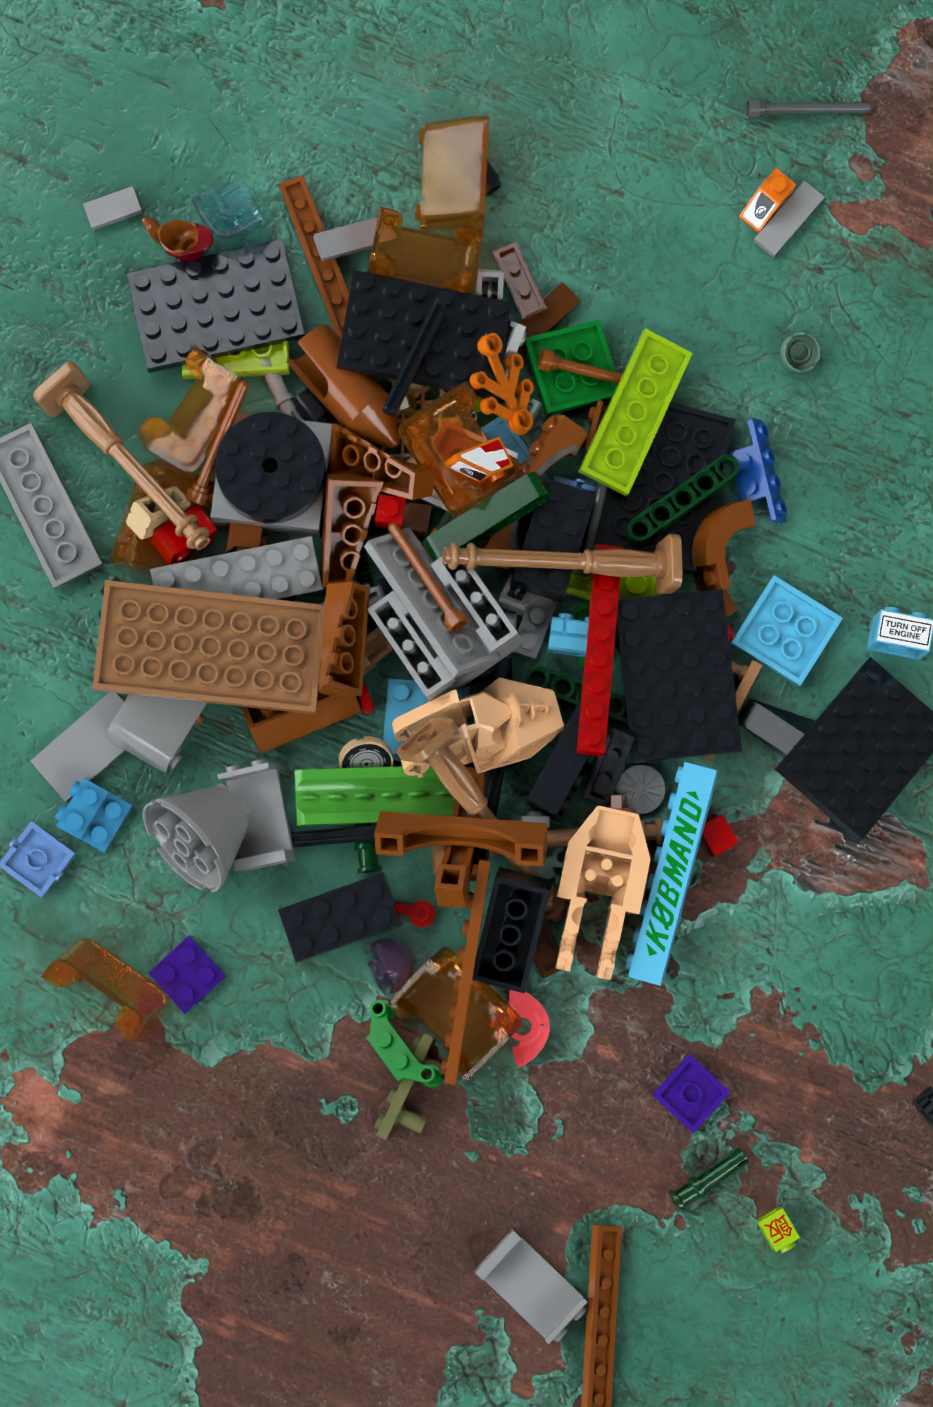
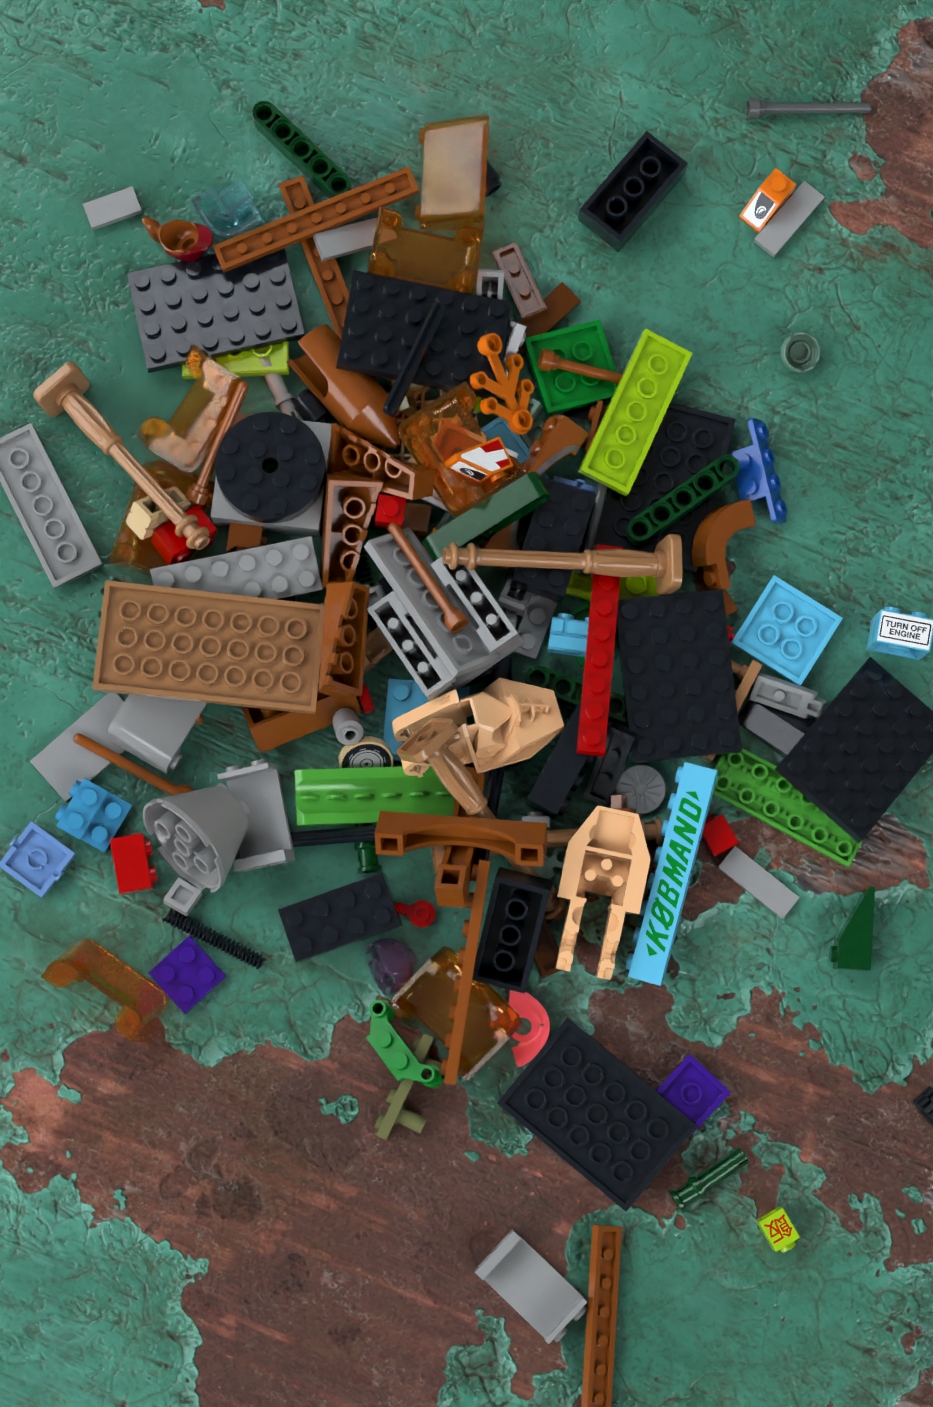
none -> dark orange piece [73,733,195,795]
none -> red brick [110,833,158,895]
none -> black piece [162,908,265,970]
none -> light grey plate [163,877,202,917]
none -> dark orange plate [213,166,420,273]
none -> dark green beam [252,101,351,198]
none -> light grey brick [332,708,363,745]
none -> black plate [497,1017,698,1211]
none -> black brick [578,131,688,252]
none -> bright green plate [713,748,864,867]
none -> light grey tile [717,846,800,919]
none -> light grey hinge [749,672,826,719]
none -> dark green slope [829,887,875,971]

